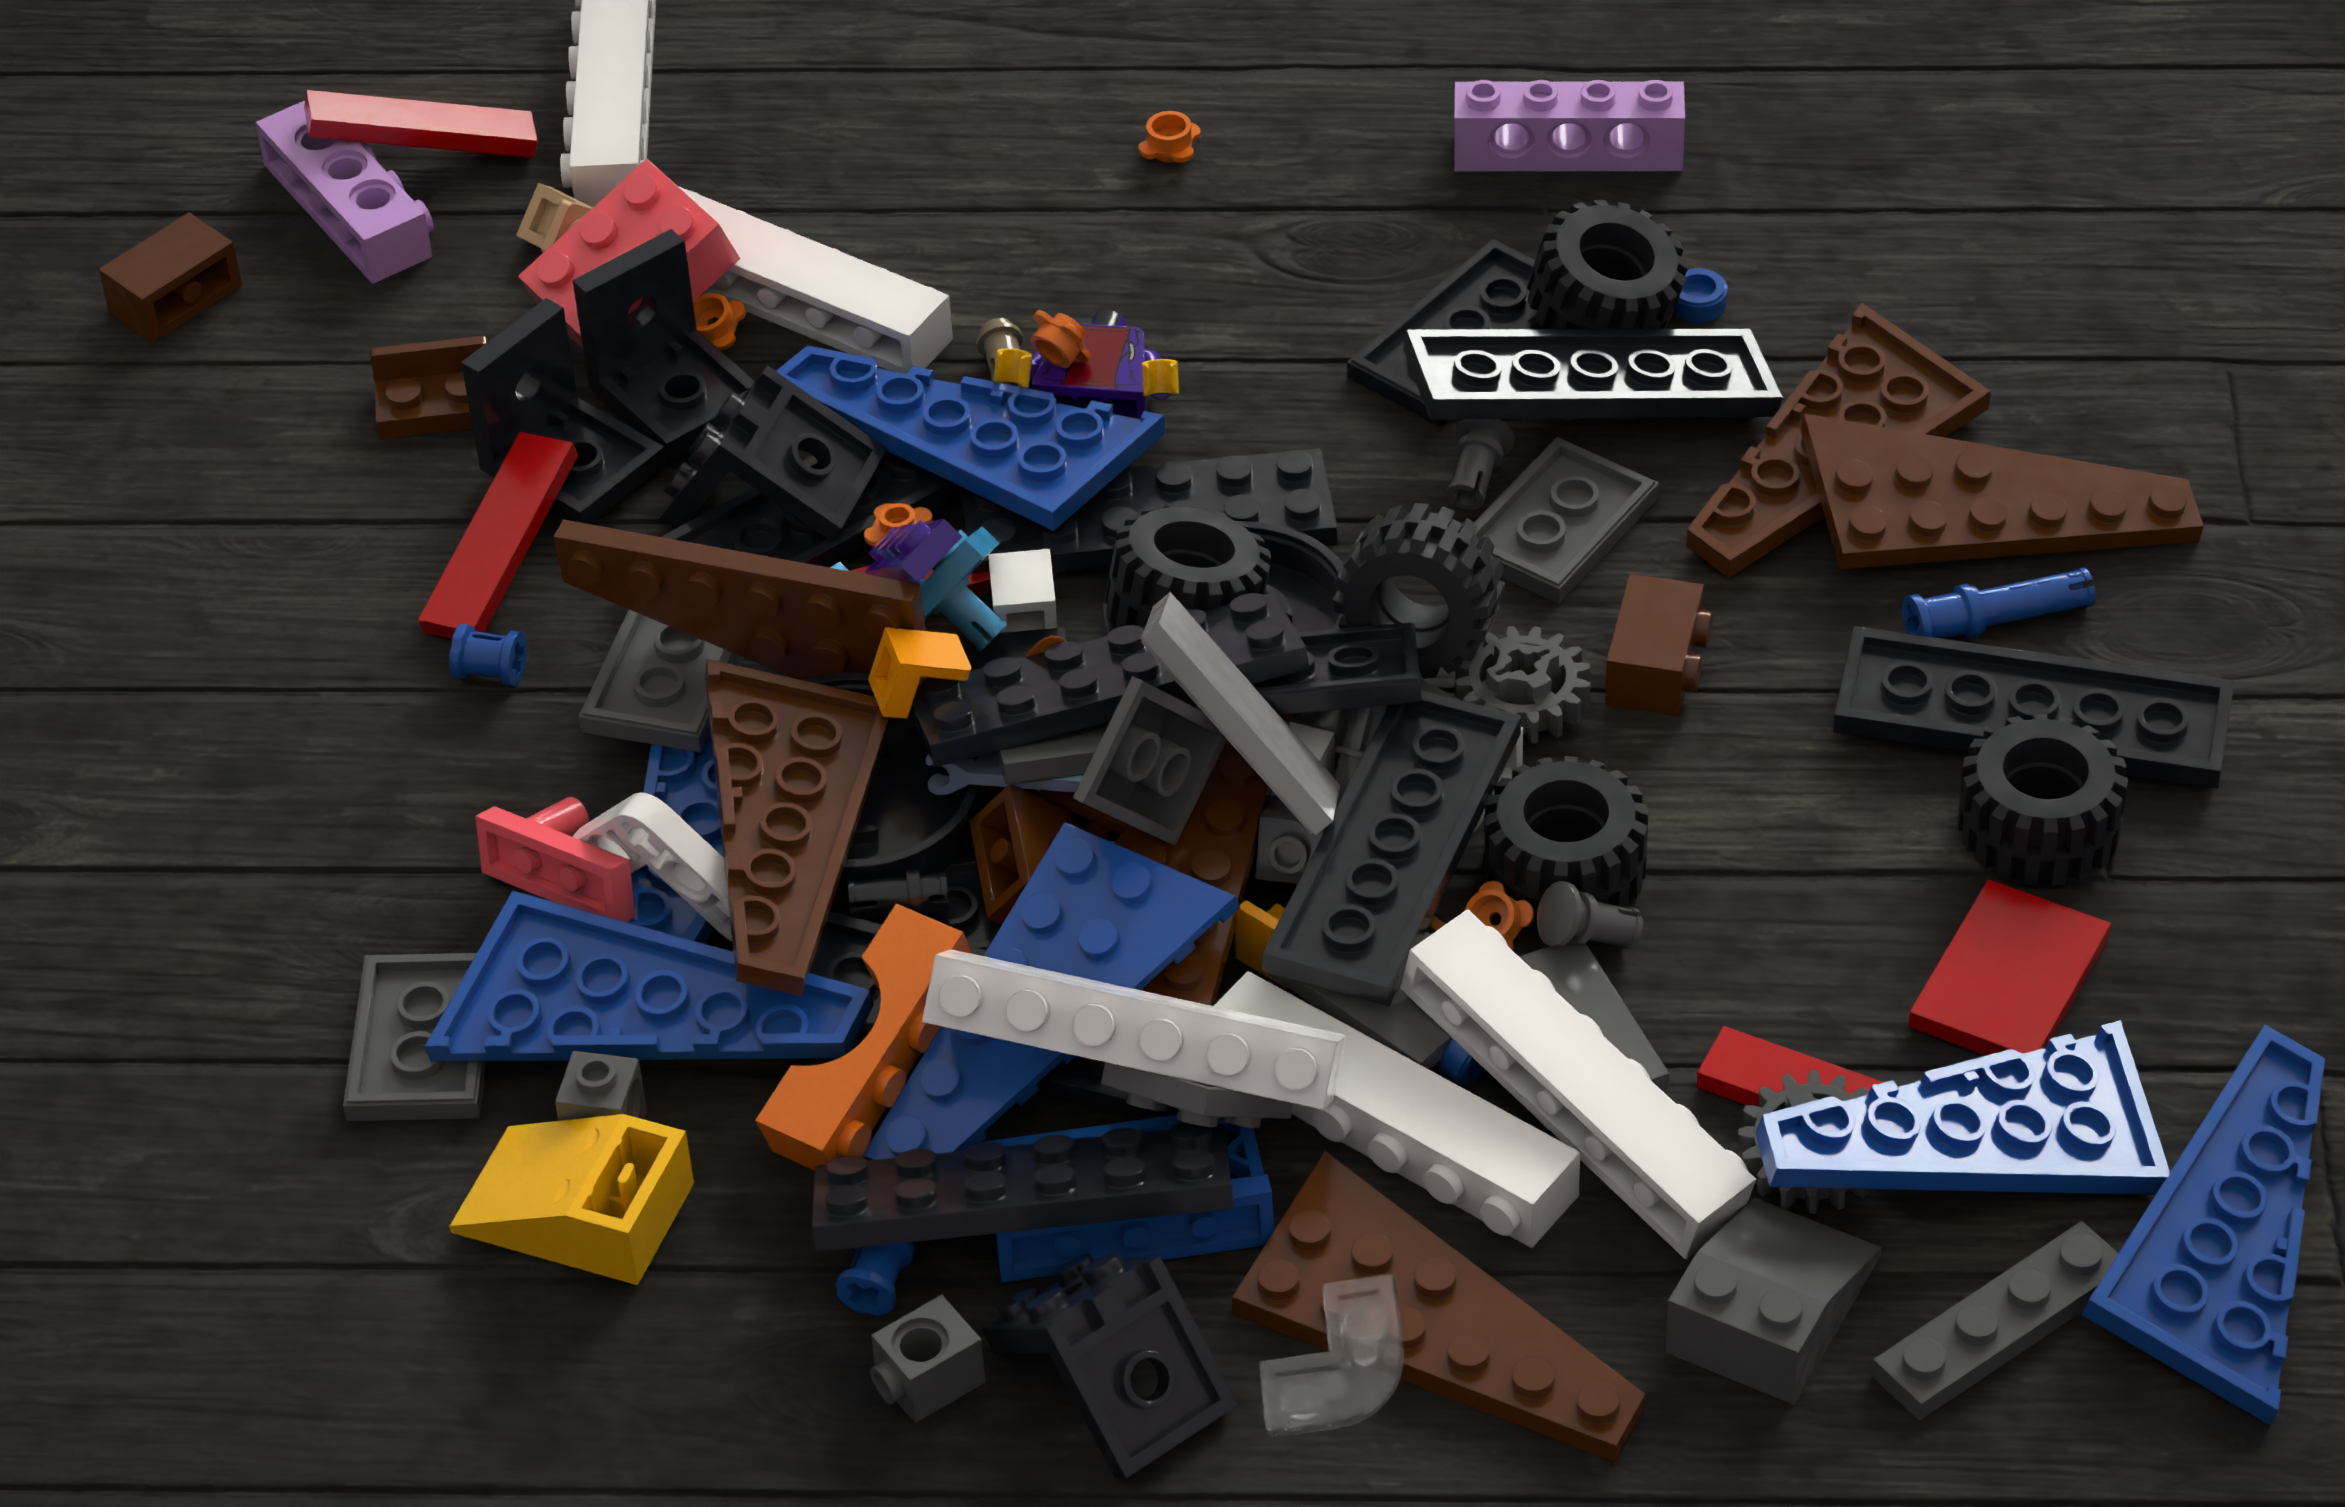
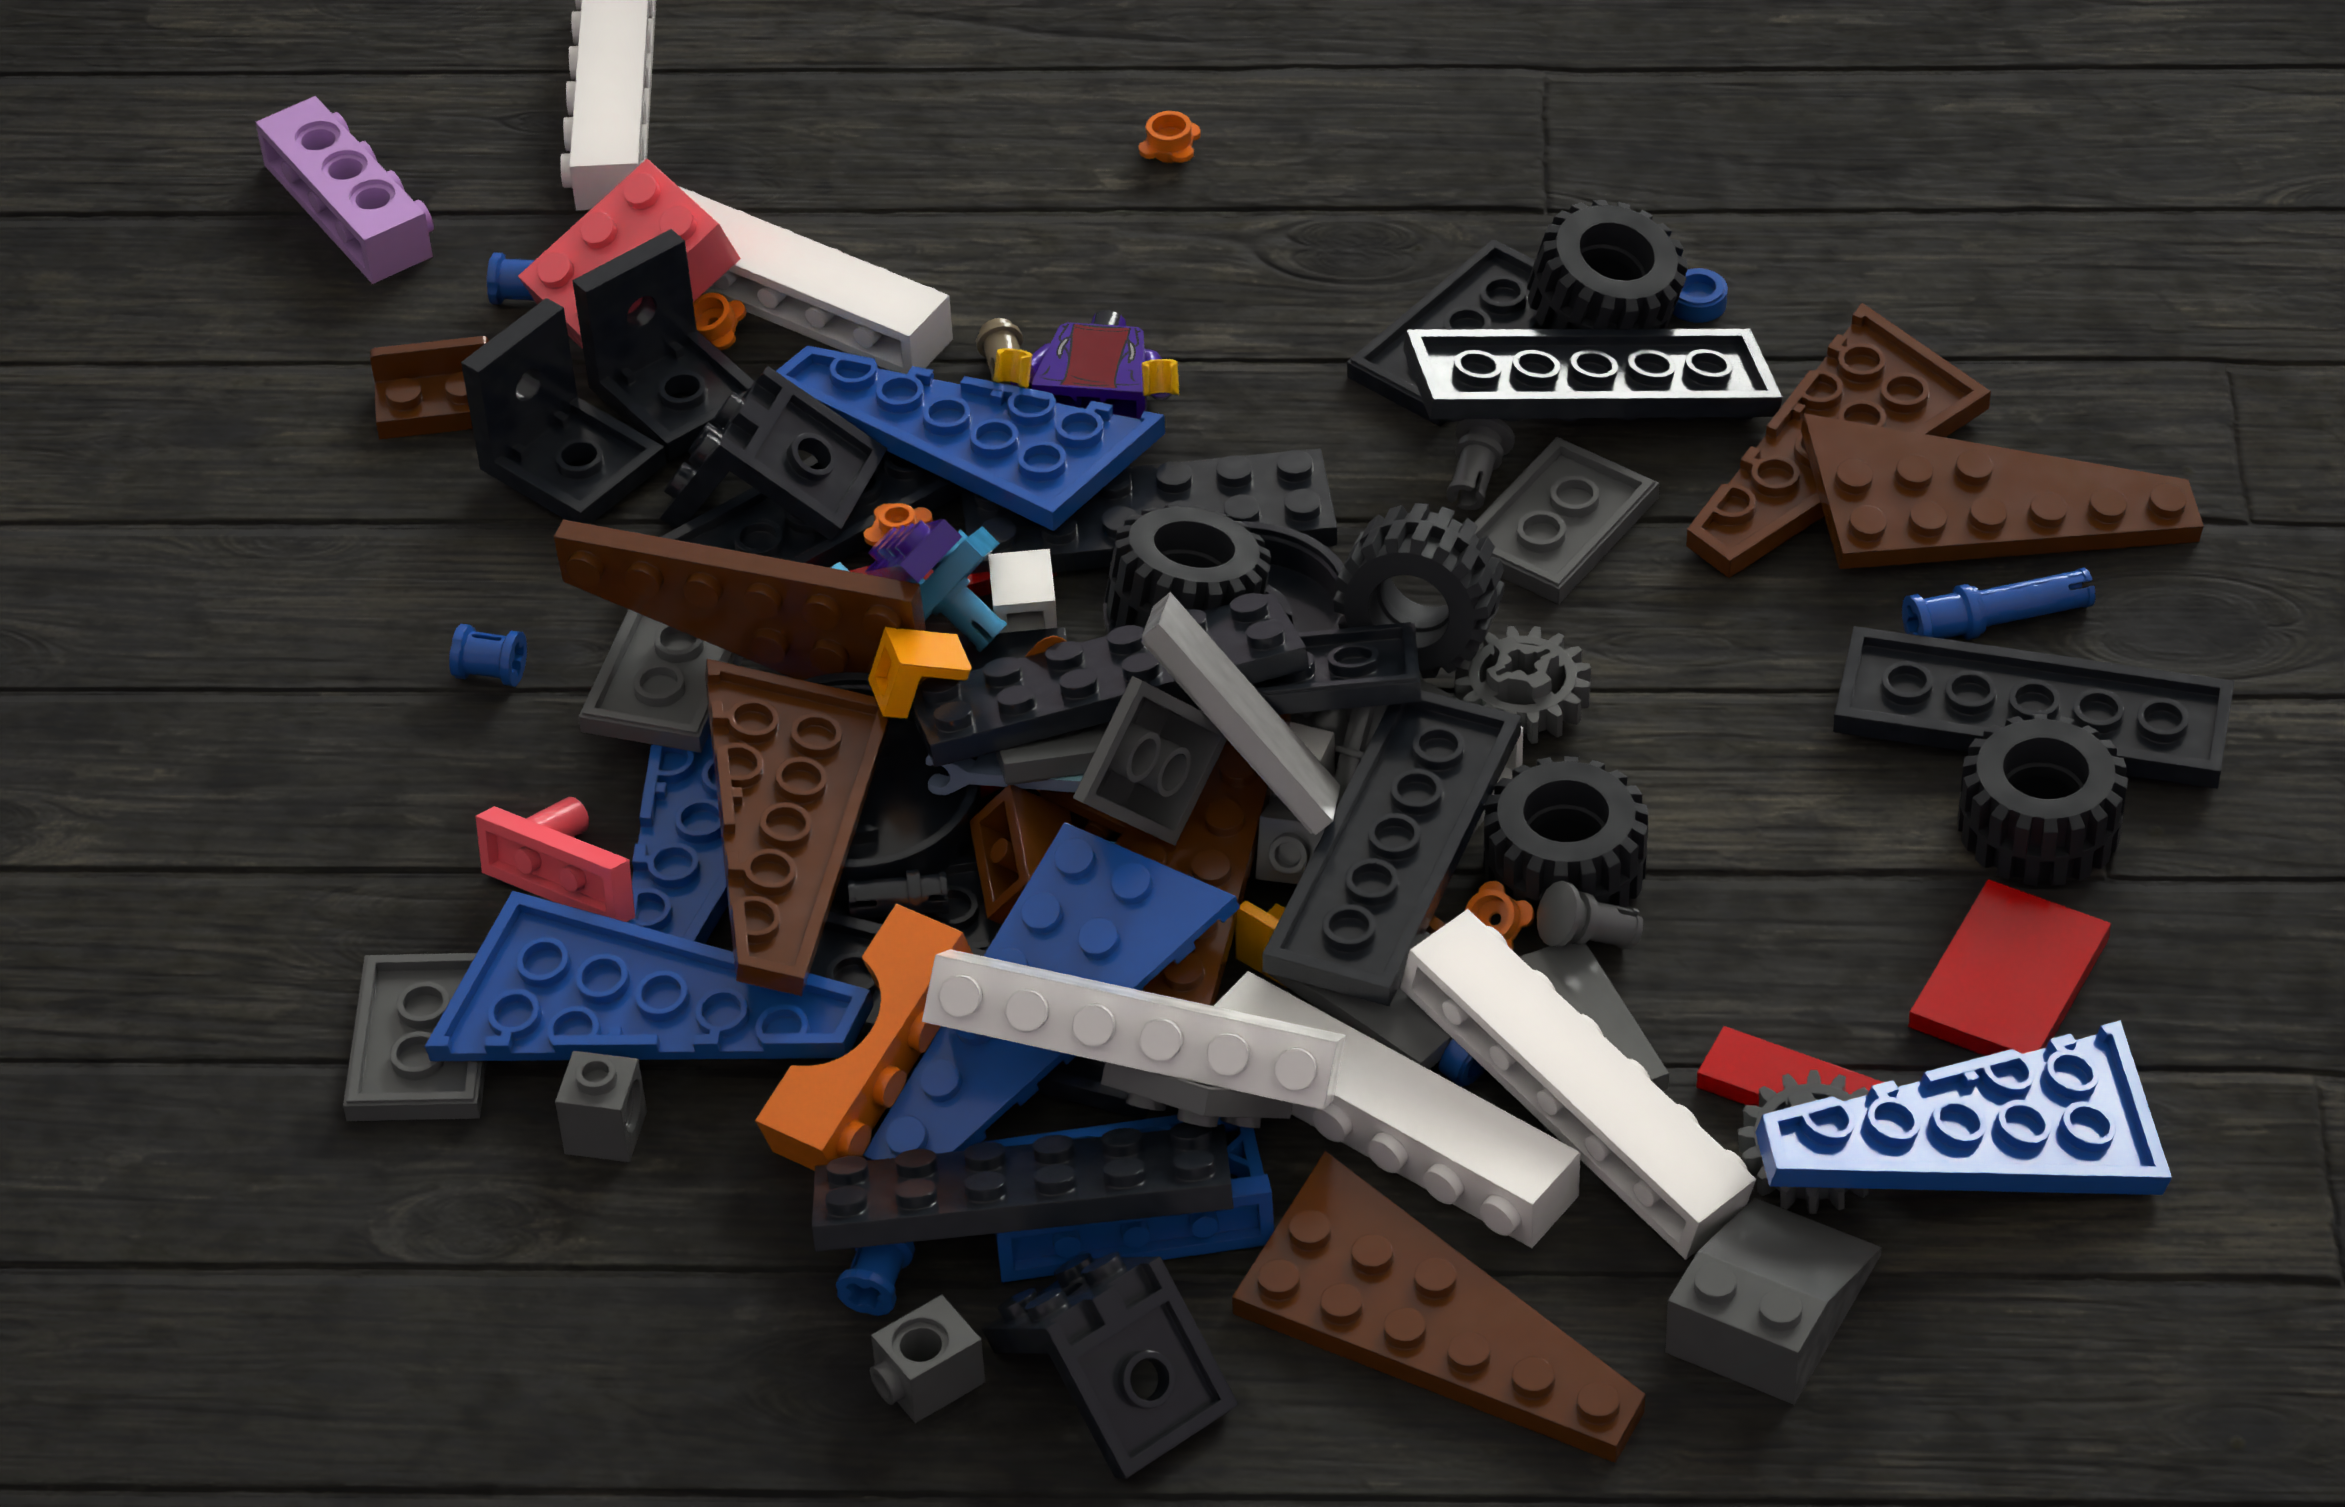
reddish brown brick [99,212,242,343] -> none
tile [304,90,537,158] -> none
red tile [418,432,578,639] -> none
yellow slope [449,1114,694,1285] -> none
tan bracket [516,183,593,253] -> none
white beam [573,792,732,941] -> none
orange plate [1031,310,1092,368] -> none
clear plate [1259,1274,1404,1438] -> none
lavender brick [1454,80,1685,171] -> none
reddish brown brick [1605,574,1713,716] -> none
dark grey plate [1872,1221,2118,1421] -> none
blue wing [2082,1025,2325,1425] -> none
none -> blue bush [487,252,535,305]

